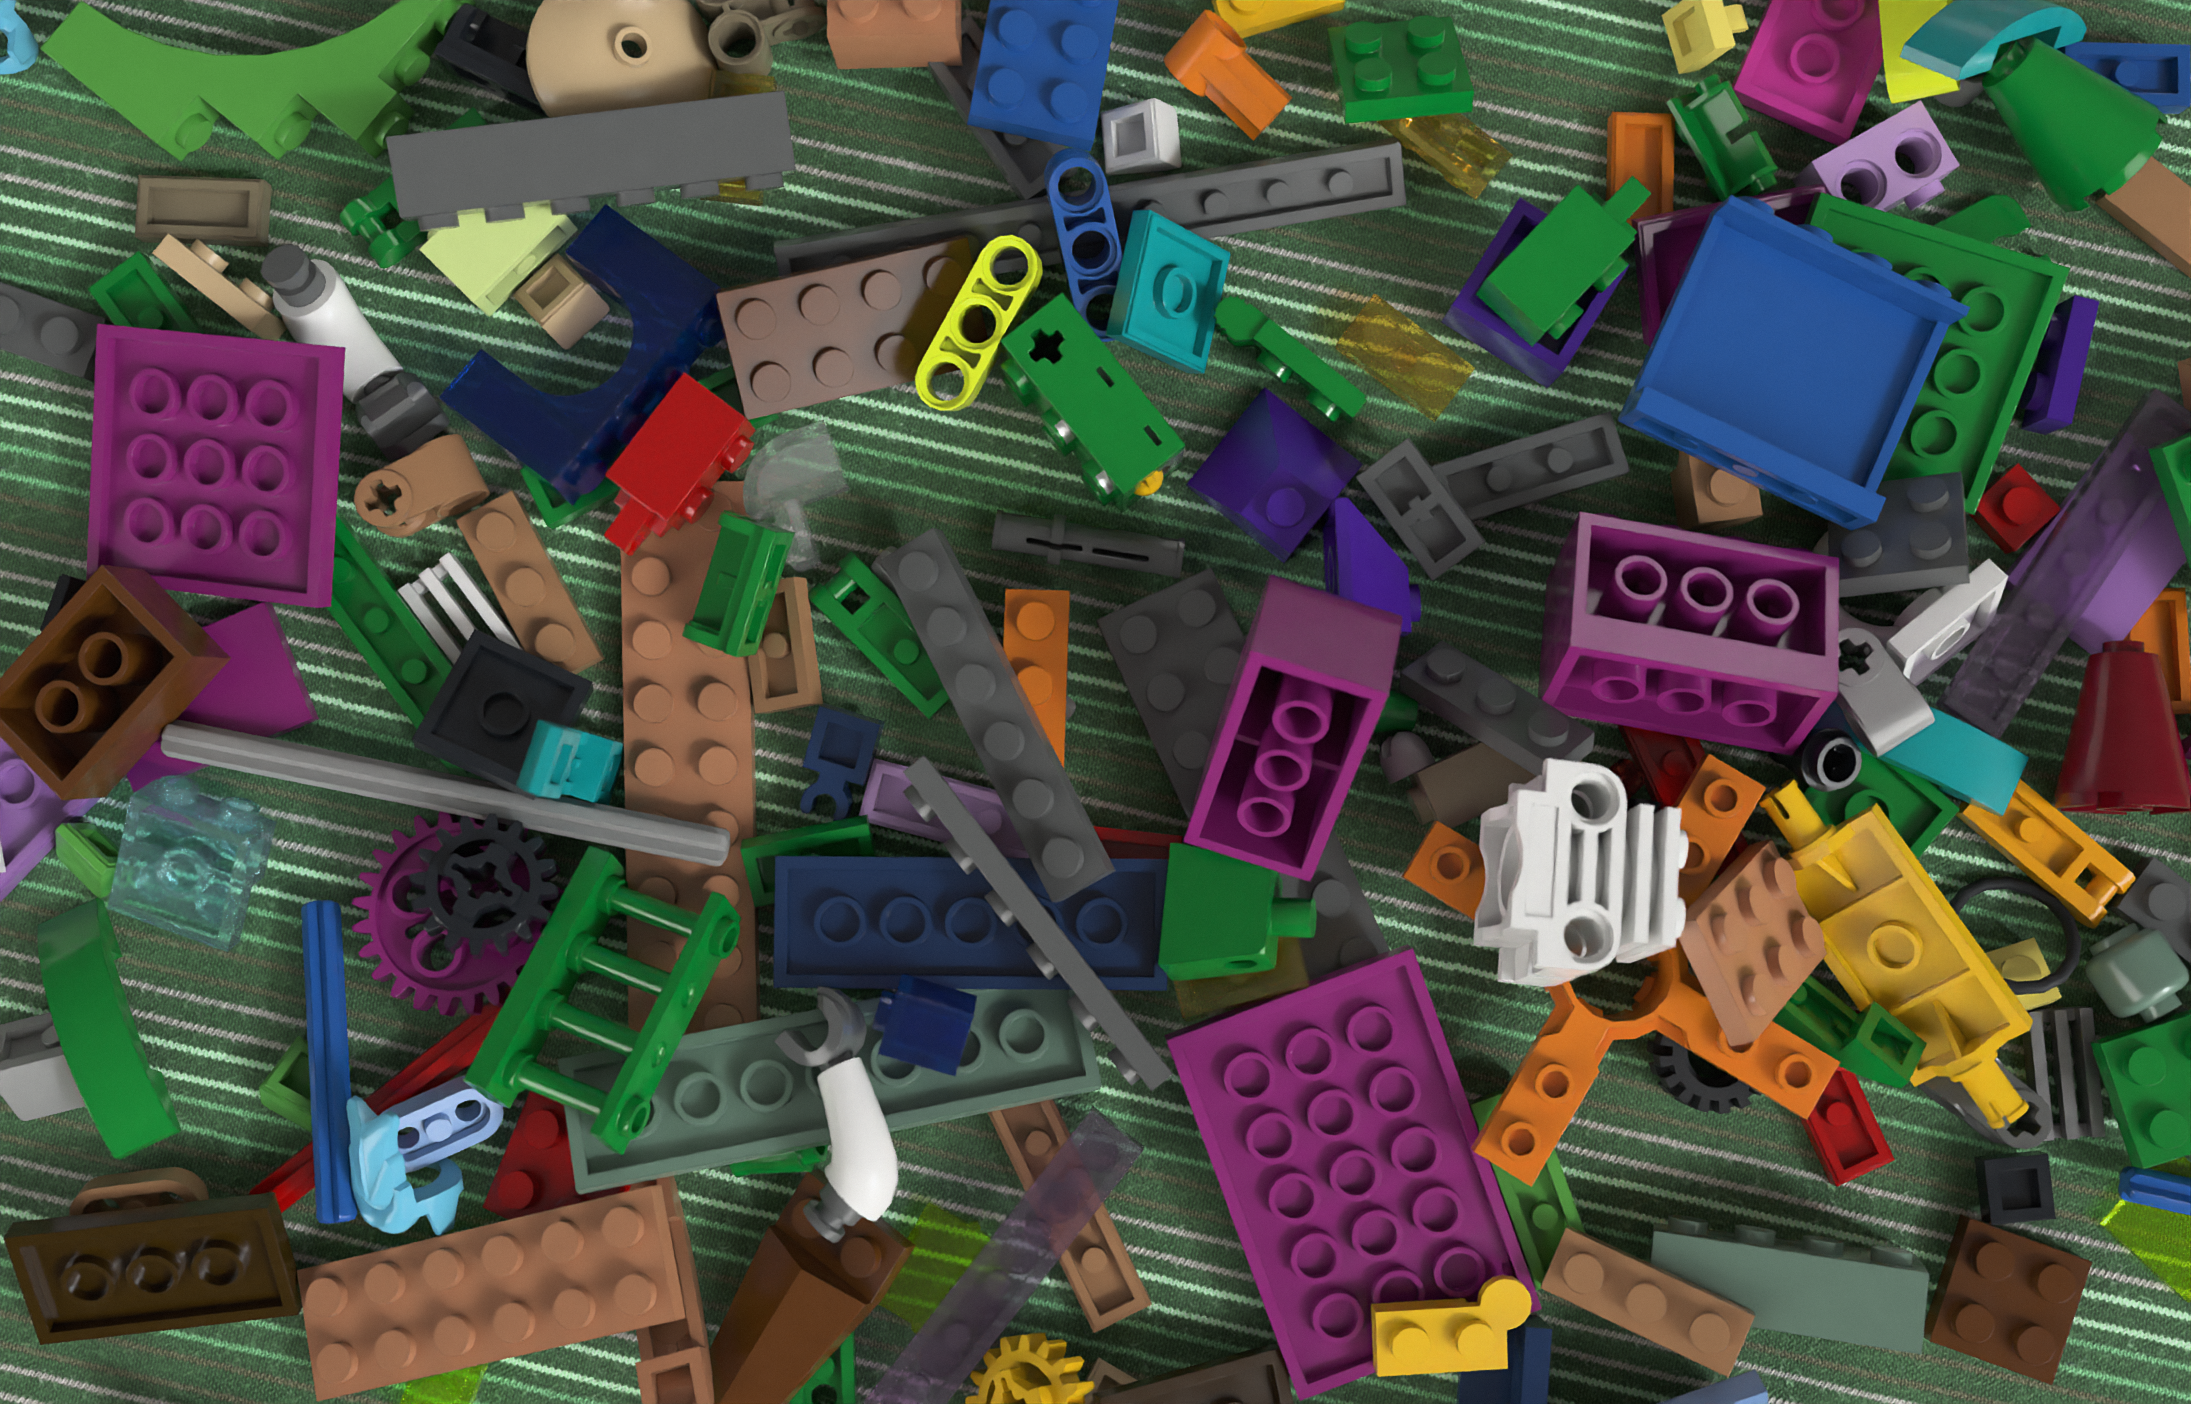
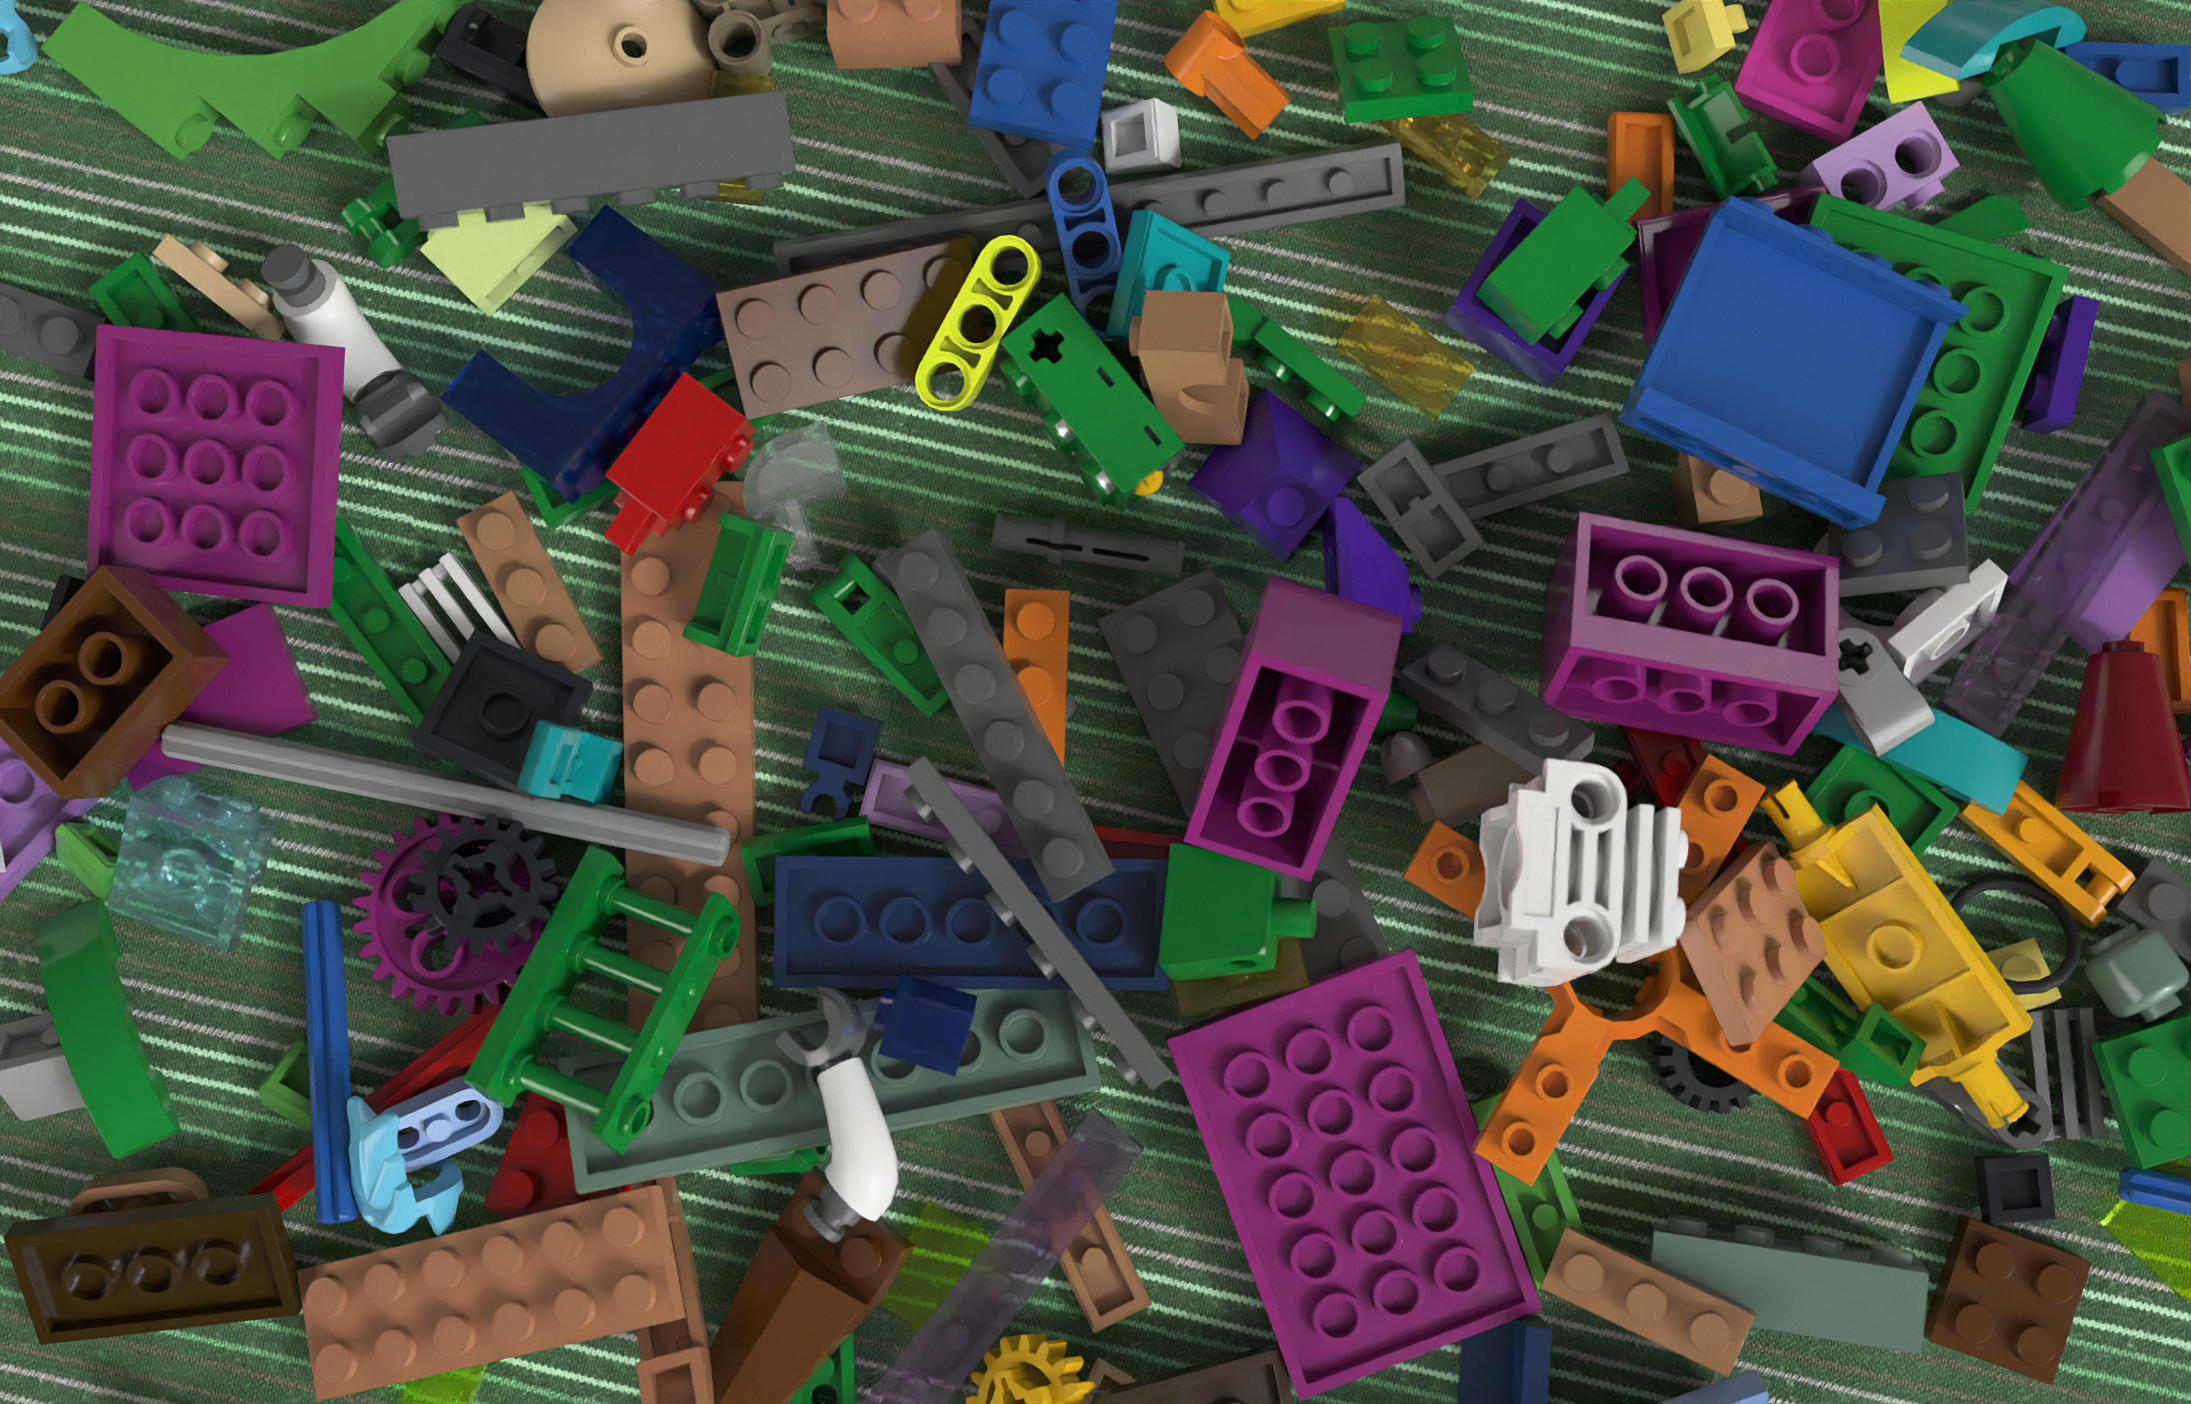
dark tan tile [135,175,272,247] -> none
medium nougat piece [354,434,490,538] -> none
tan slope [512,253,610,350] -> none
medium nougat plate [748,577,823,714] -> none
yellow hinge [1371,1275,1532,1377] -> none
black cone [1769,728,1862,792] -> none
red plate [1968,463,2061,554] -> none
none -> medium nougat arch [1129,290,1250,445]

